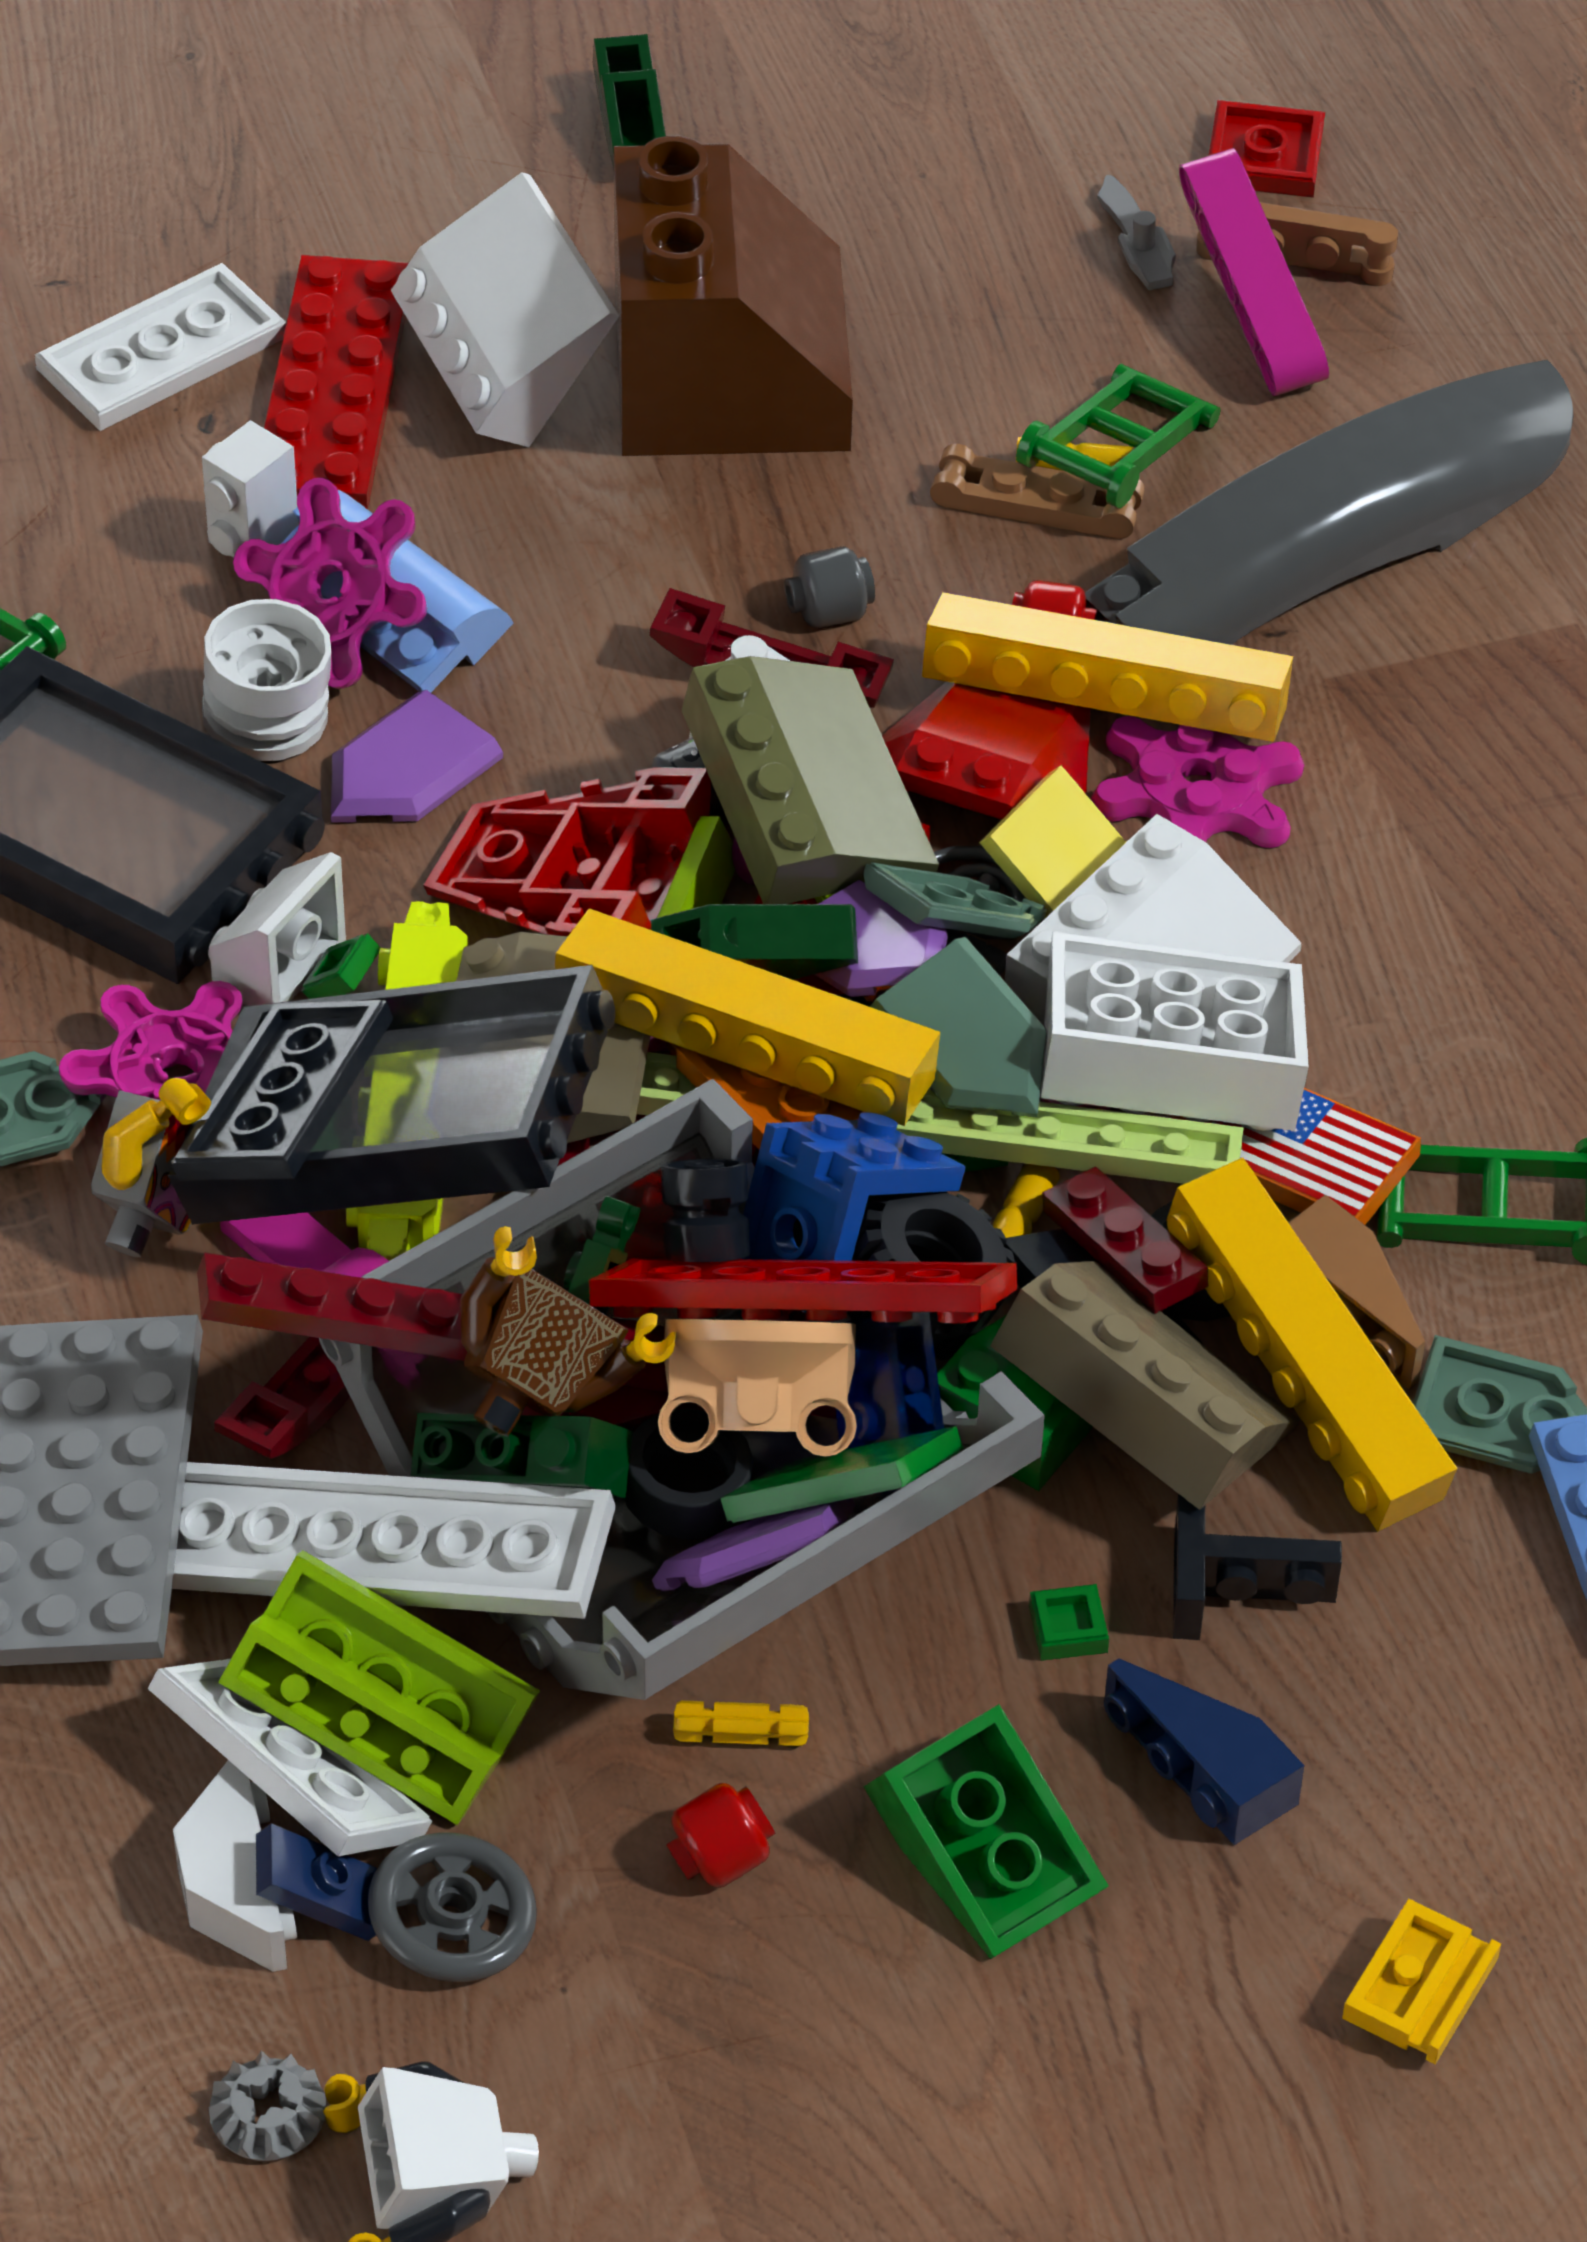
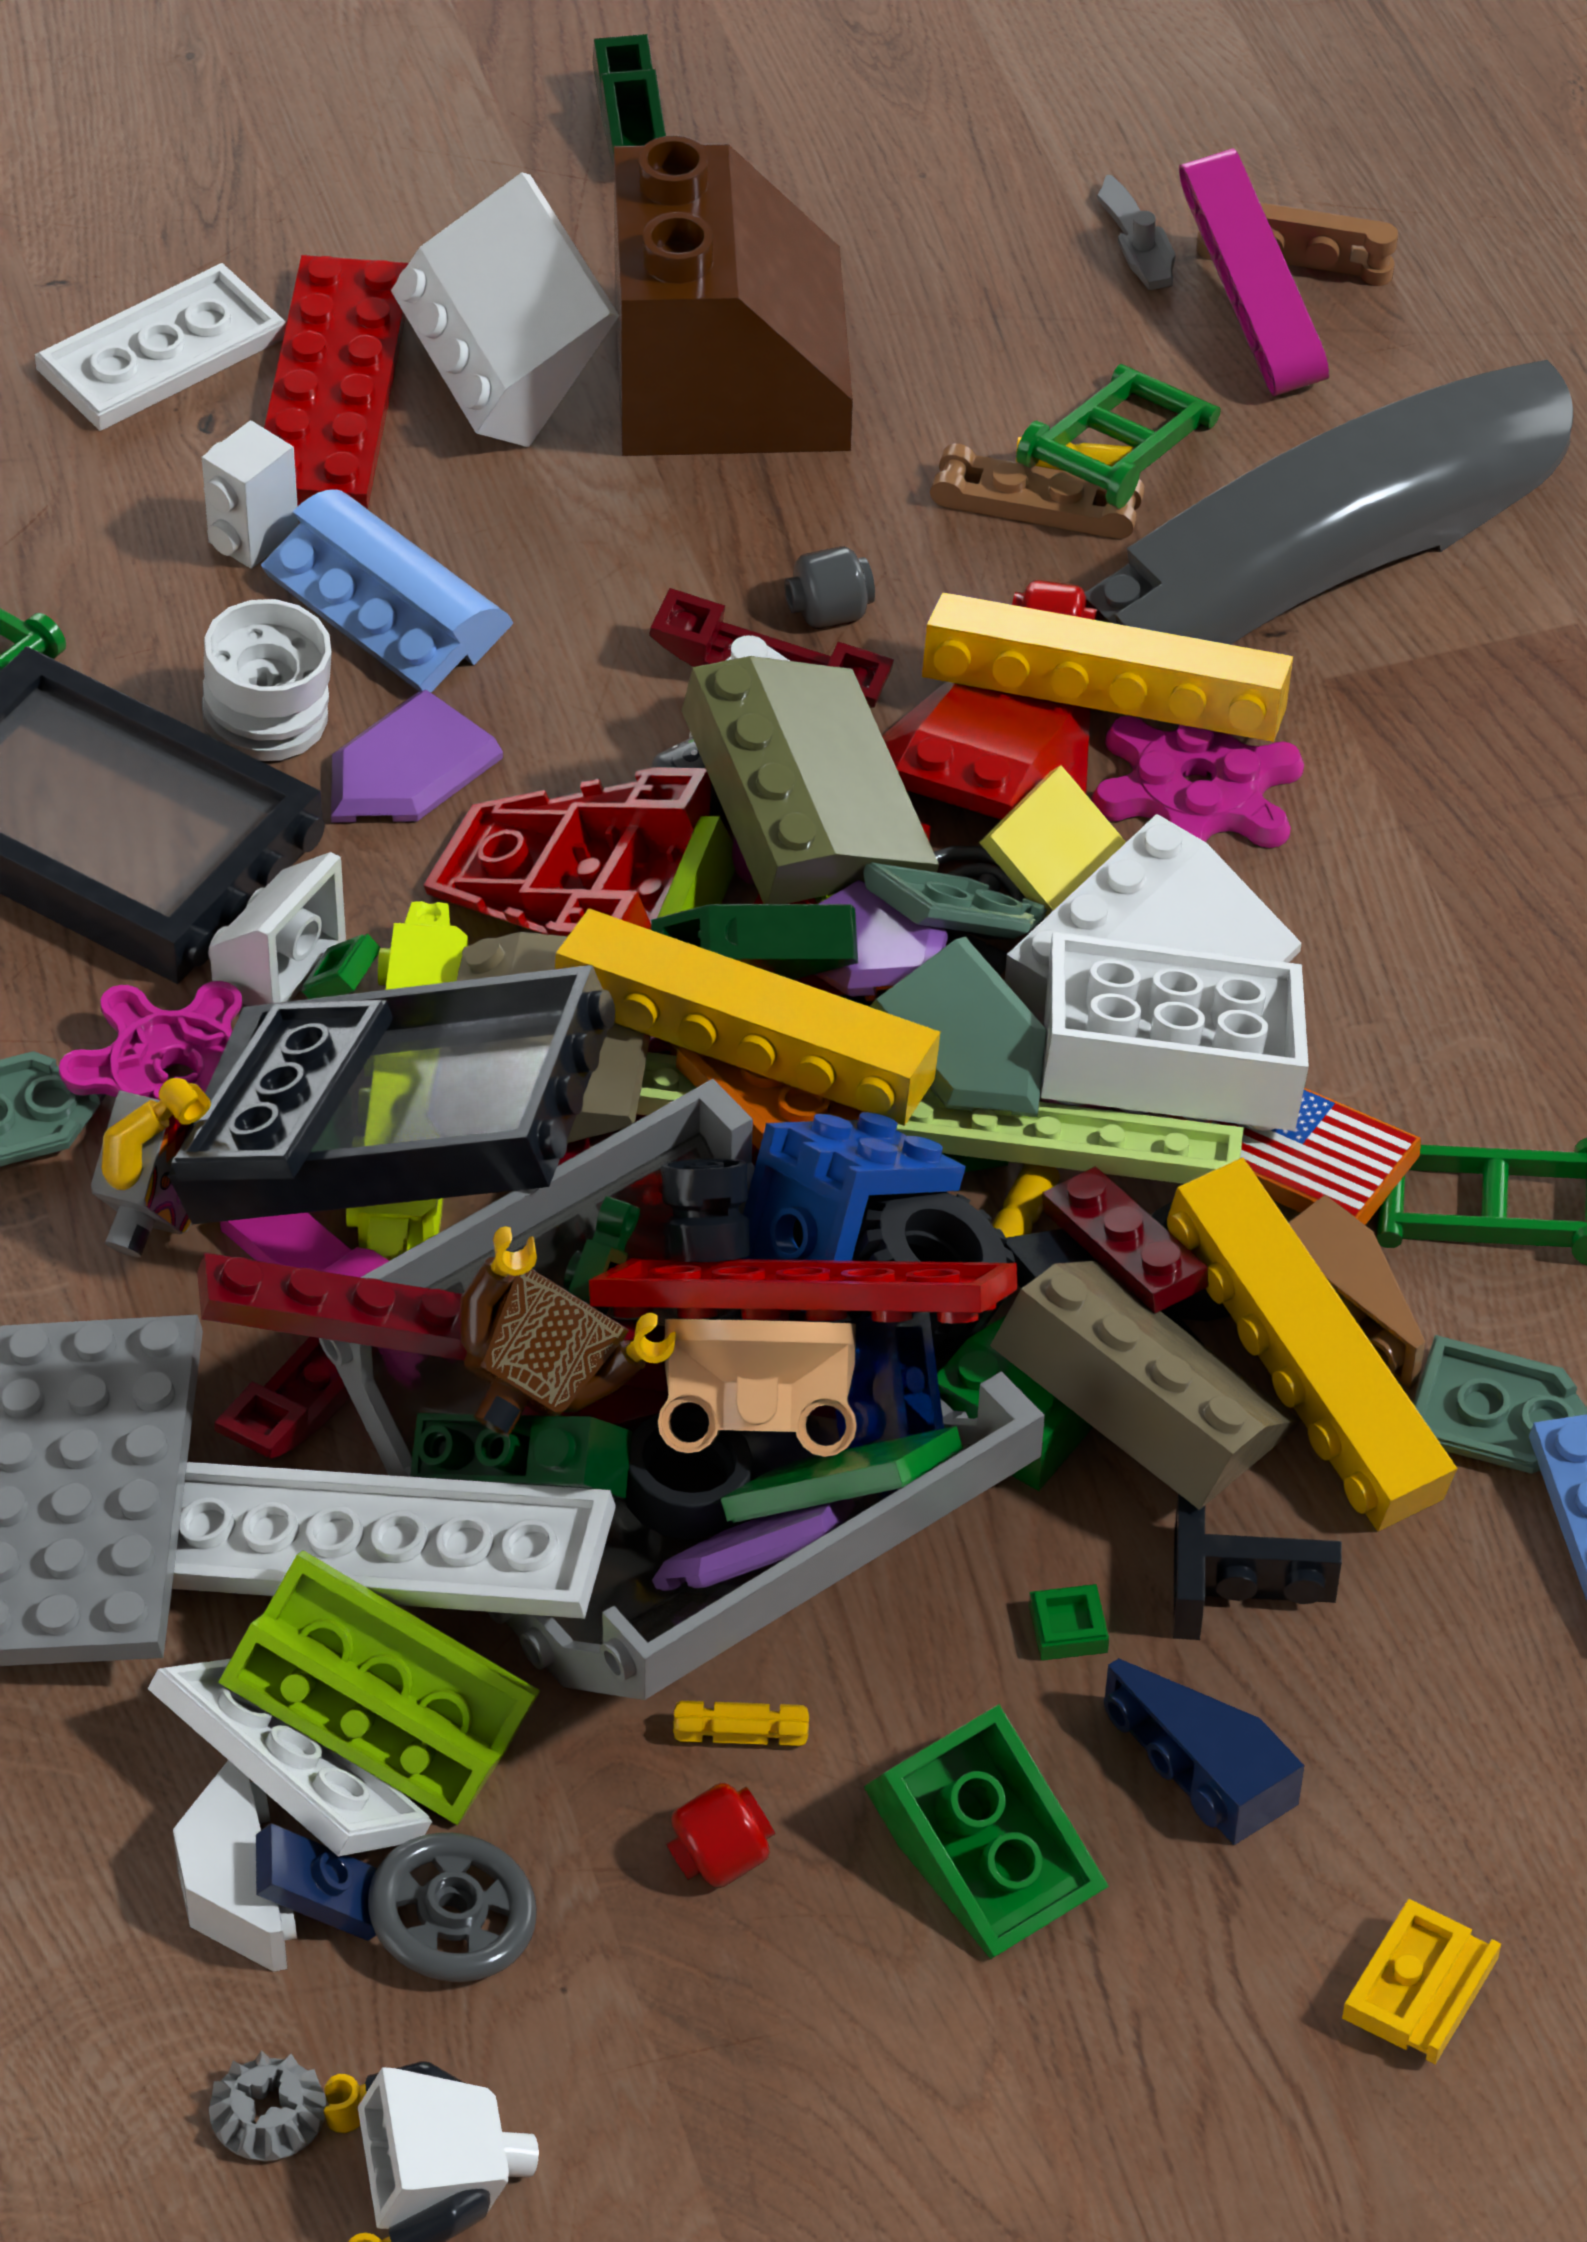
dark pink plate [233,478,427,689] -> none
red tile [1208,100,1325,198] -> none

